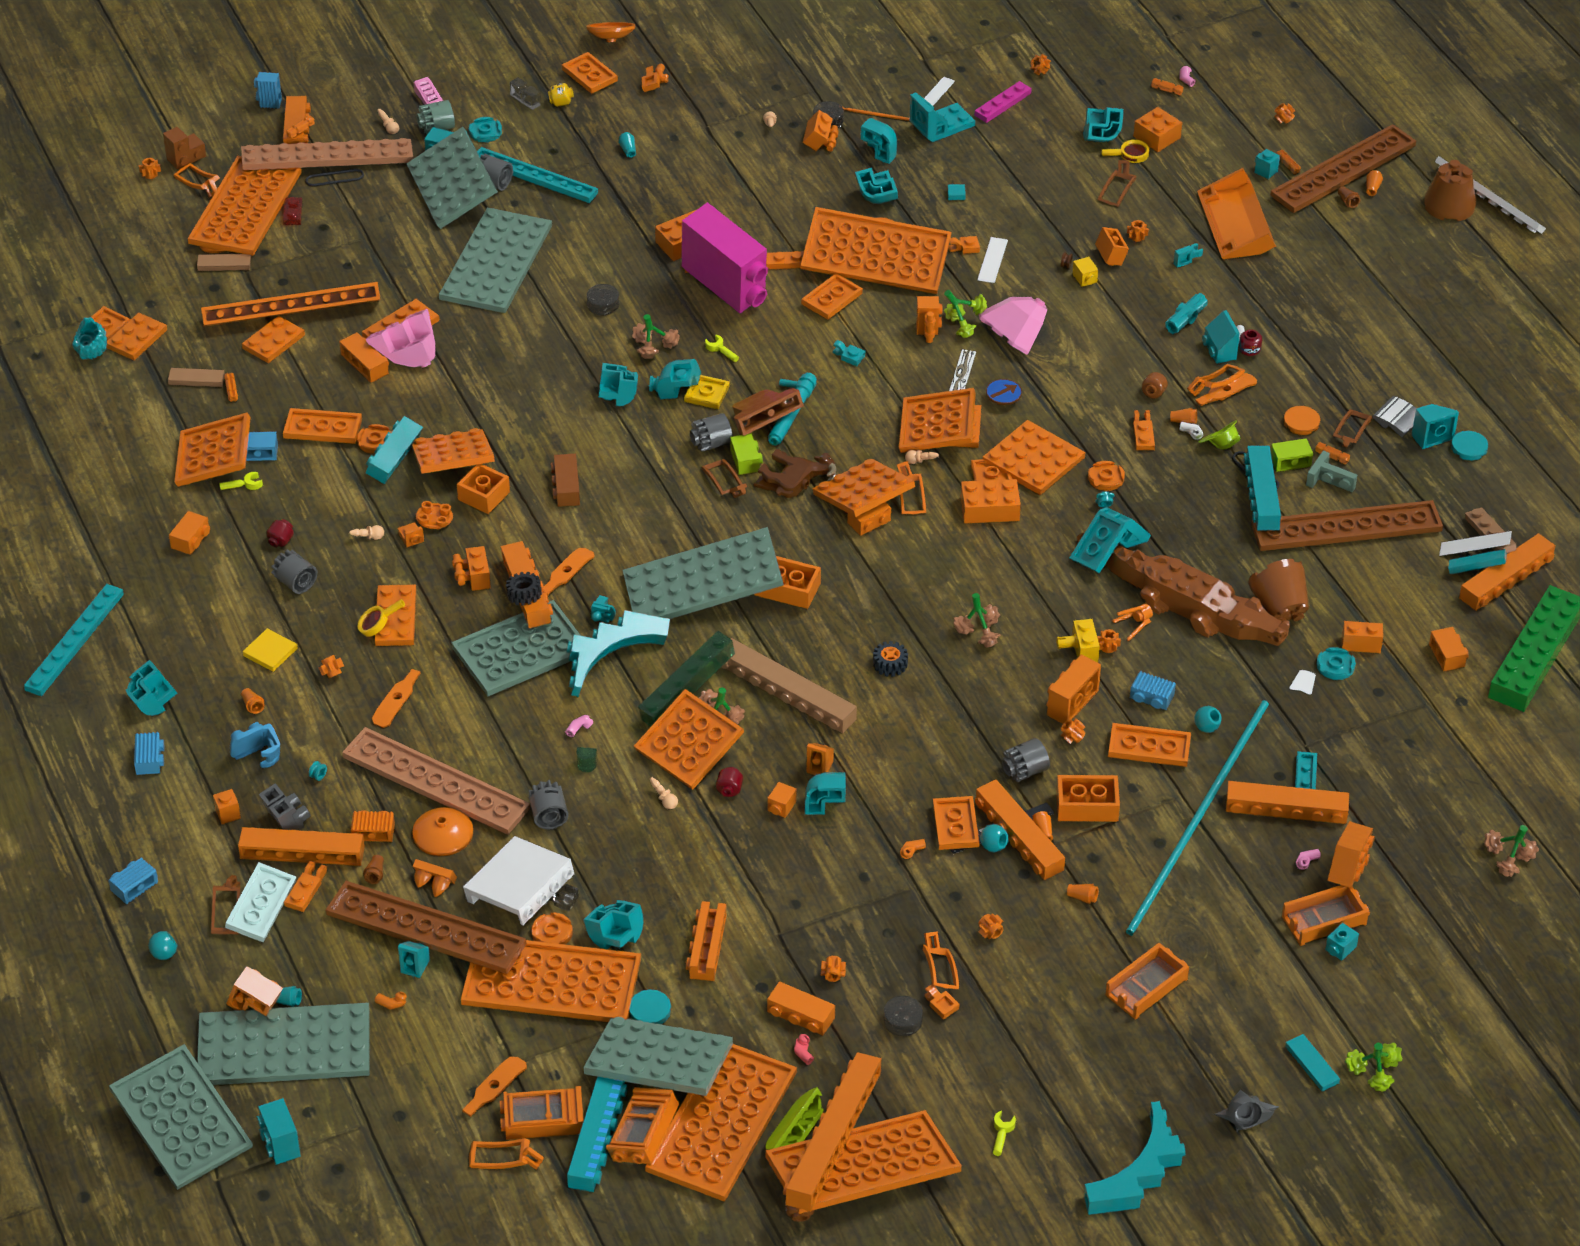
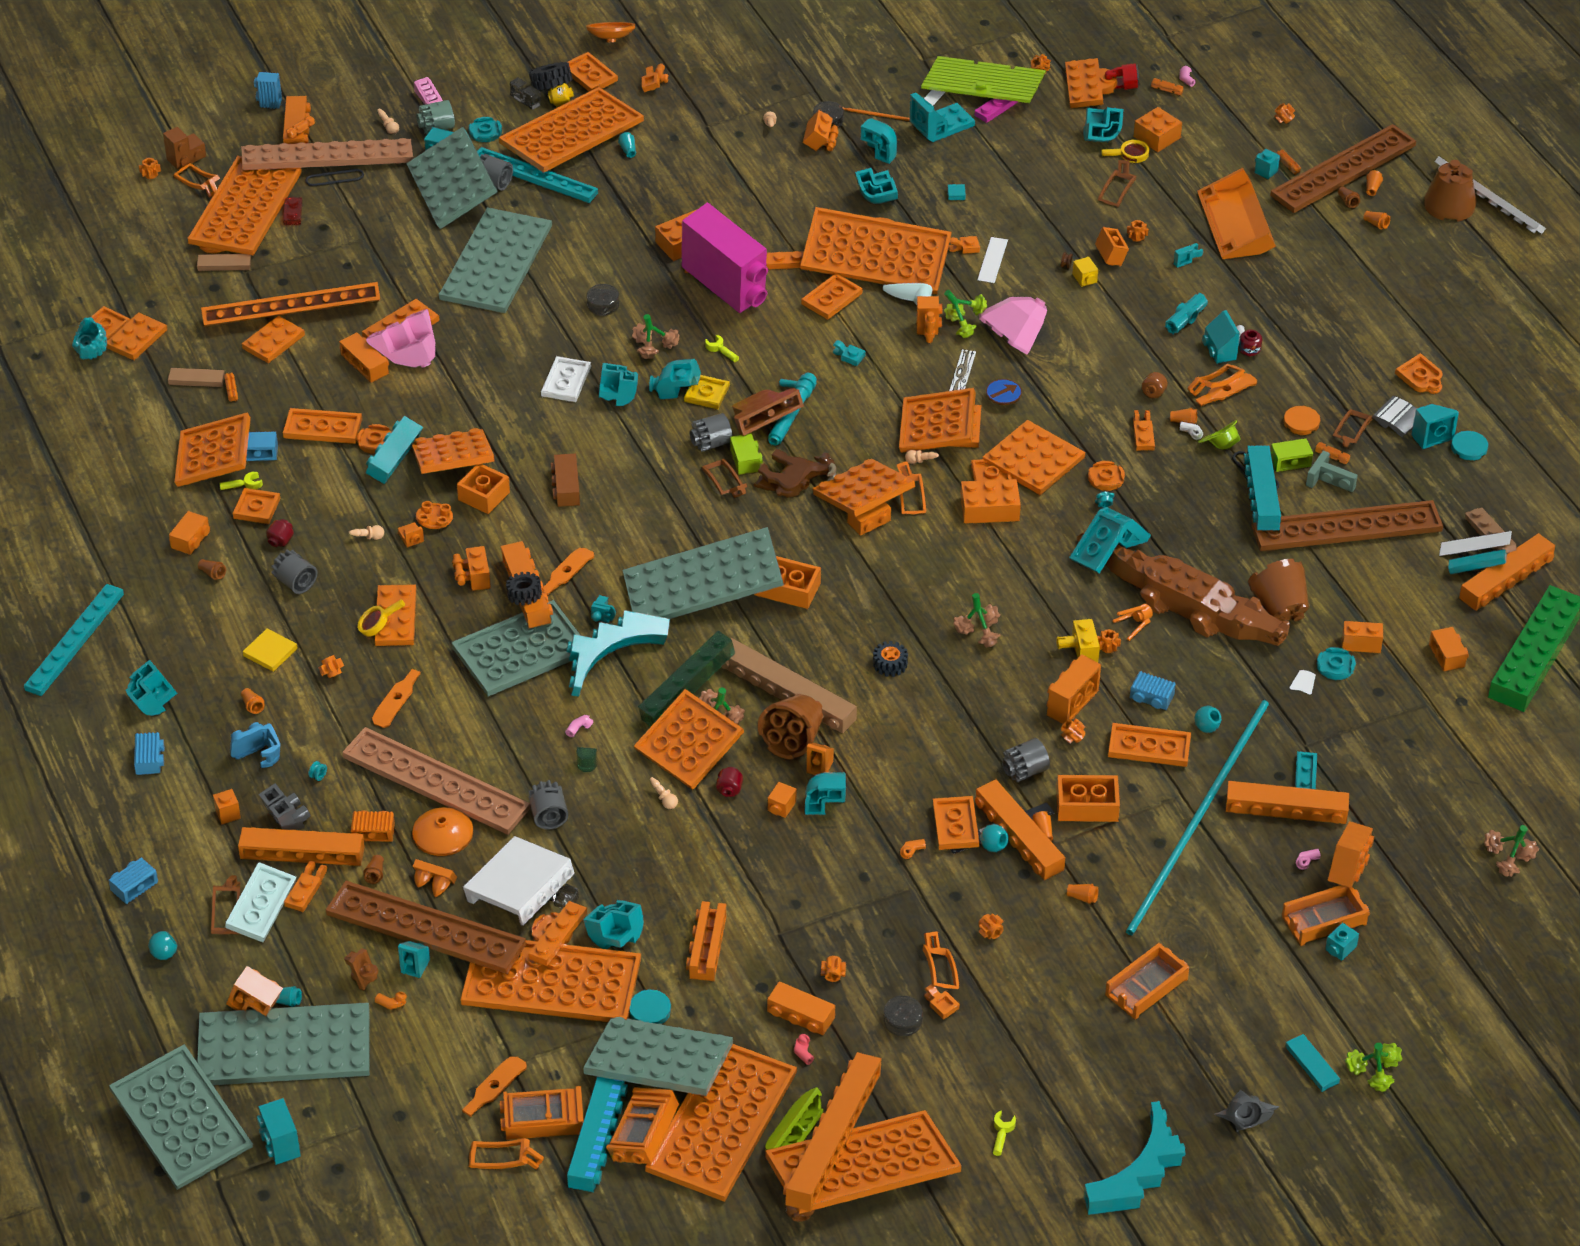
none -> dark orange cone [198,559,226,580]
none -> orange plate [233,488,281,524]
none -> dark orange hips [344,948,379,991]
none -> orange plate [499,87,644,173]
none -> black tyre [529,62,573,90]
none -> orange plate [529,901,587,966]
none -> white tile [541,356,591,402]
none -> dark orange cone [758,694,823,759]
none -> light aqua piece [883,283,933,305]
none -> lime door [921,56,1046,103]
none -> orange plate [1065,58,1140,108]
none -> orange cone [1363,211,1390,229]
none -> orange plate [1395,353,1443,394]

